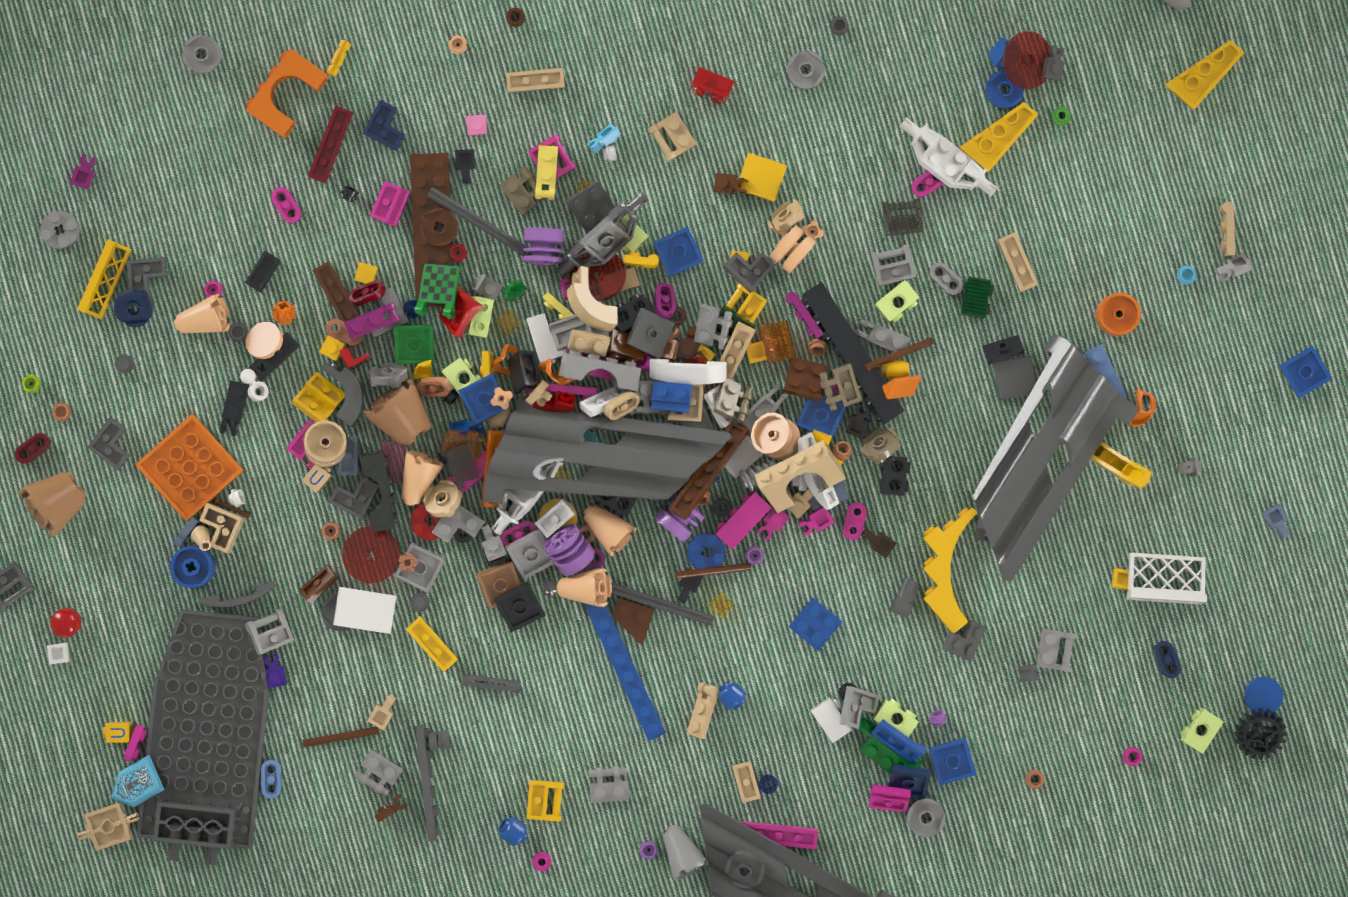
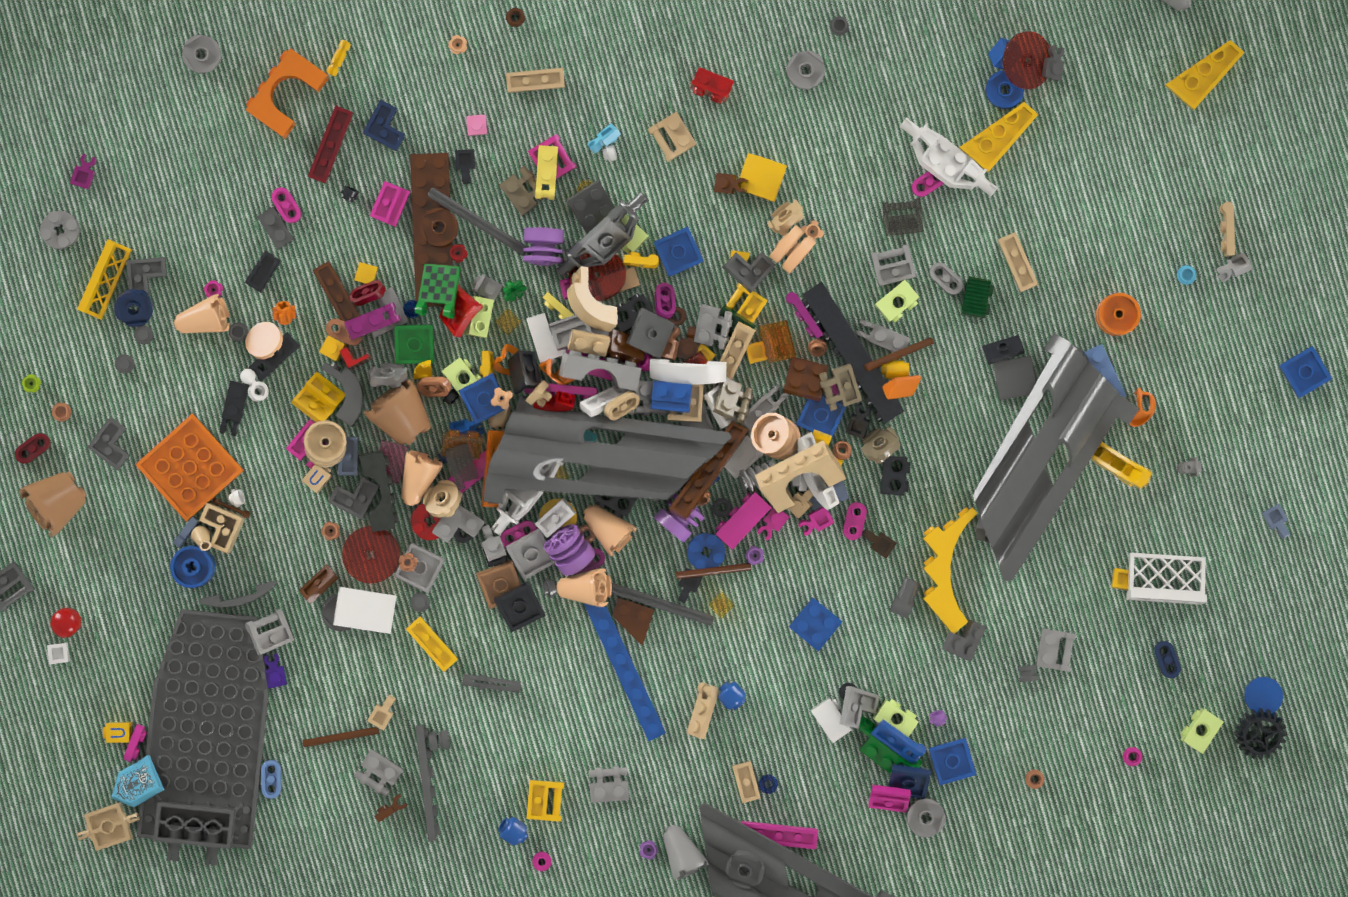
bright green plate [1052,106,1071,126] -> none
none -> dark grey plate [134,325,153,345]
none -> dark grey plate [257,207,294,250]

